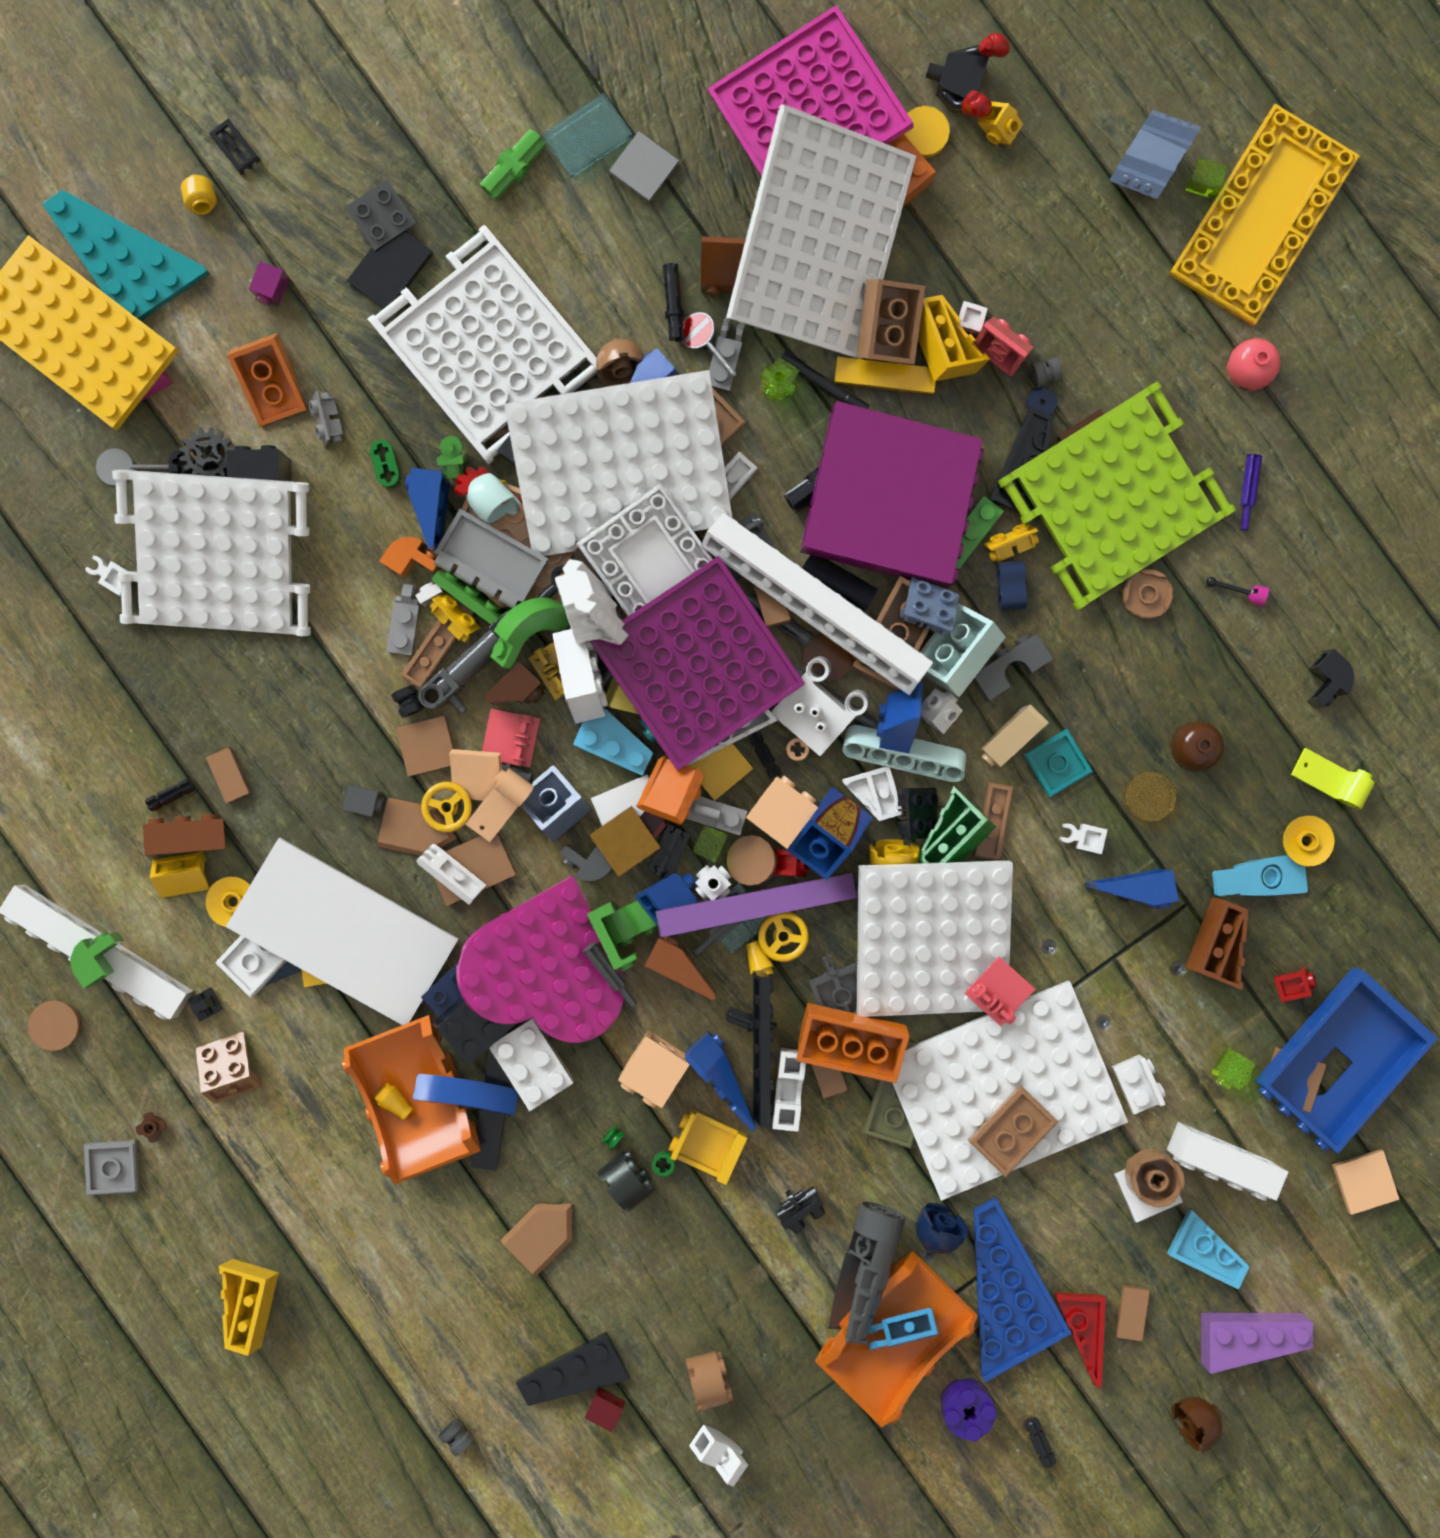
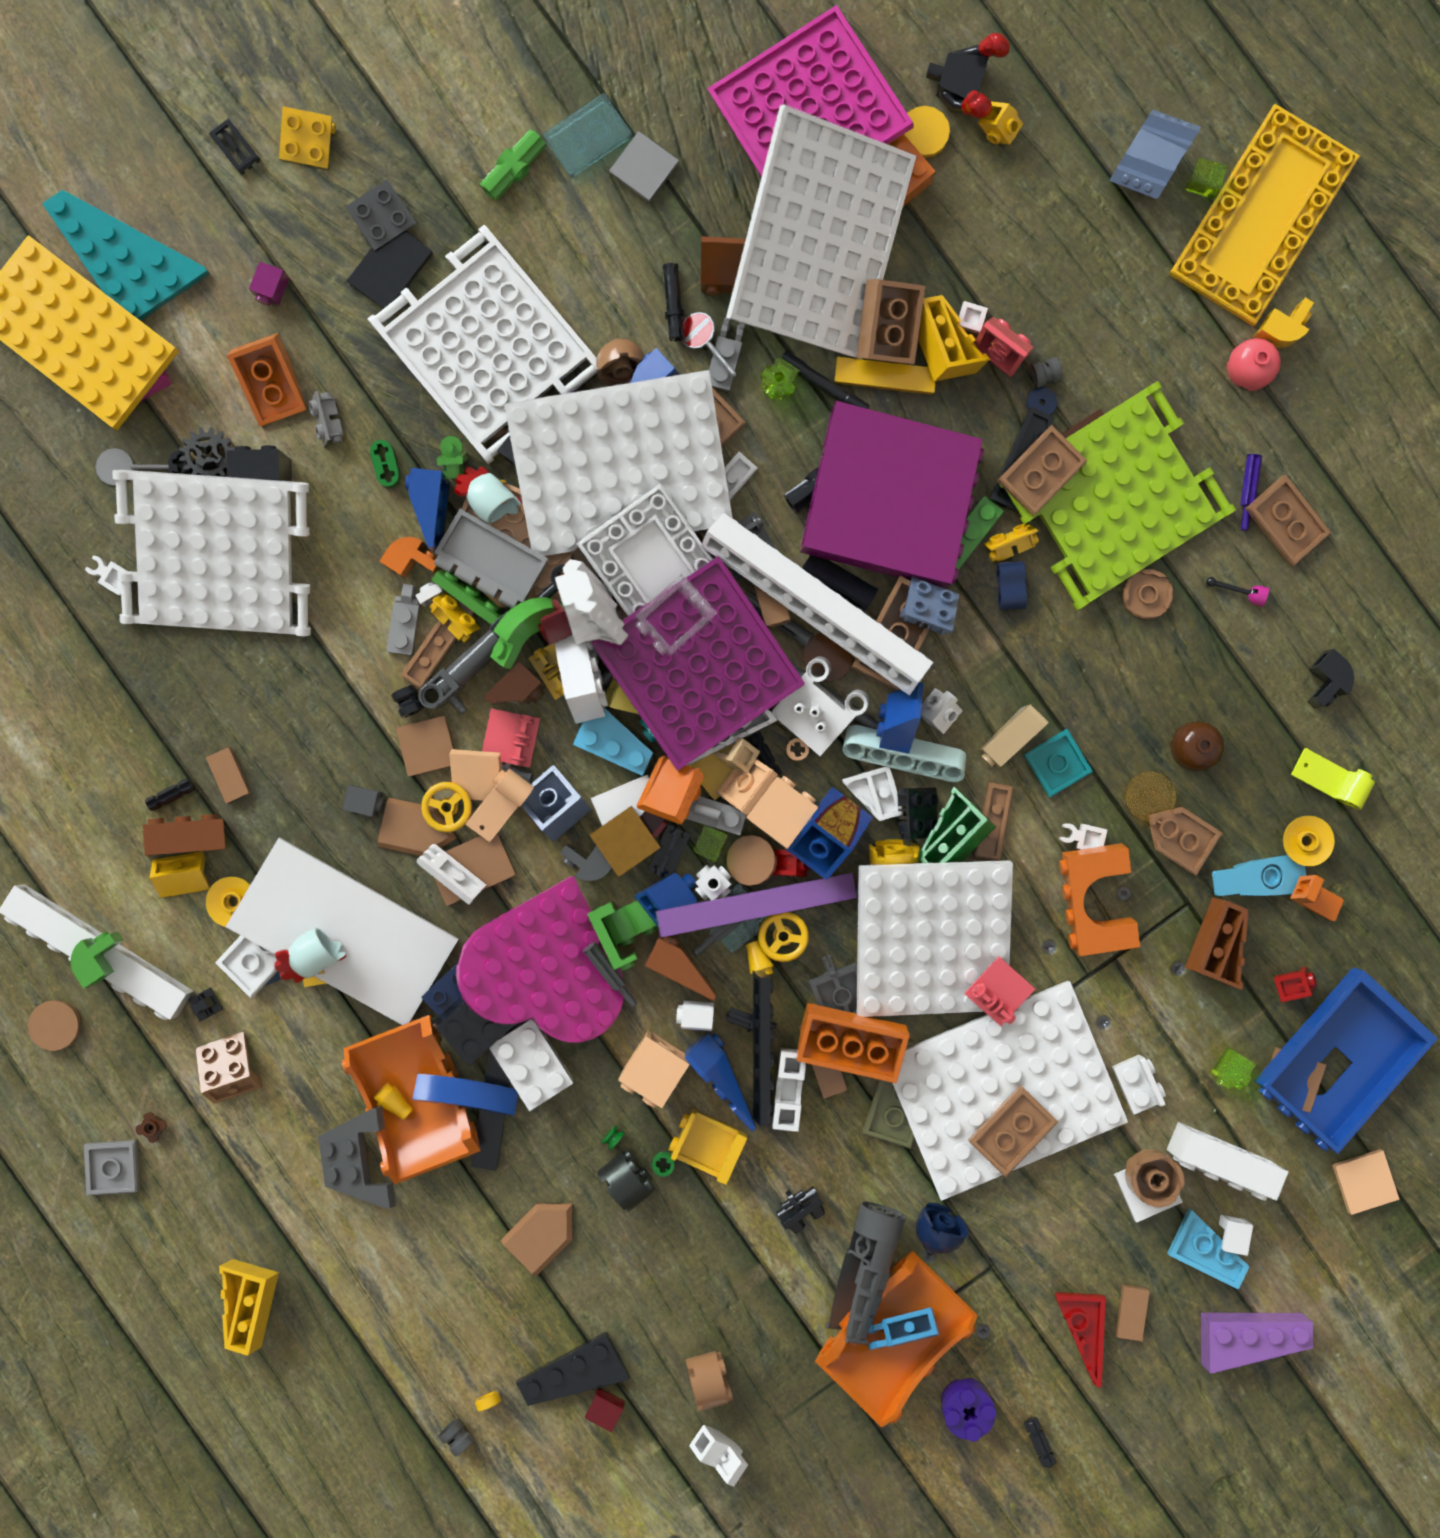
yellow head [180,175,217,215] -> none
light aqua brick [919,603,1006,697] -> none
dark grey arch [972,633,1053,702] -> none
blue wing [973,1197,1072,1382] -> none
blue slope [1086,869,1179,909] -> none
reddish brown cylinder [1171,1397,1222,1453] -> none
none -> light aqua piece [274,928,347,983]
none -> yellow hinge [279,106,336,169]
none -> dark grey wing [318,1106,396,1209]
none -> yellow tile [475,1391,502,1411]
none -> dark red panel [538,599,573,645]
none -> clear window [635,574,717,657]
none -> white brick [676,1000,714,1031]
none -> tan panel [714,738,760,774]
none -> light nougat tile [716,759,778,815]
none -> medium nougat tile [997,425,1087,516]
none -> orange arch [1059,843,1140,956]
none -> medium nougat tile [1148,807,1222,876]
none -> white panel [1219,1214,1253,1256]
none -> medium nougat tile [1245,475,1331,566]
none -> yellow brick [1254,297,1314,348]
none -> orange bracket [1290,875,1344,921]

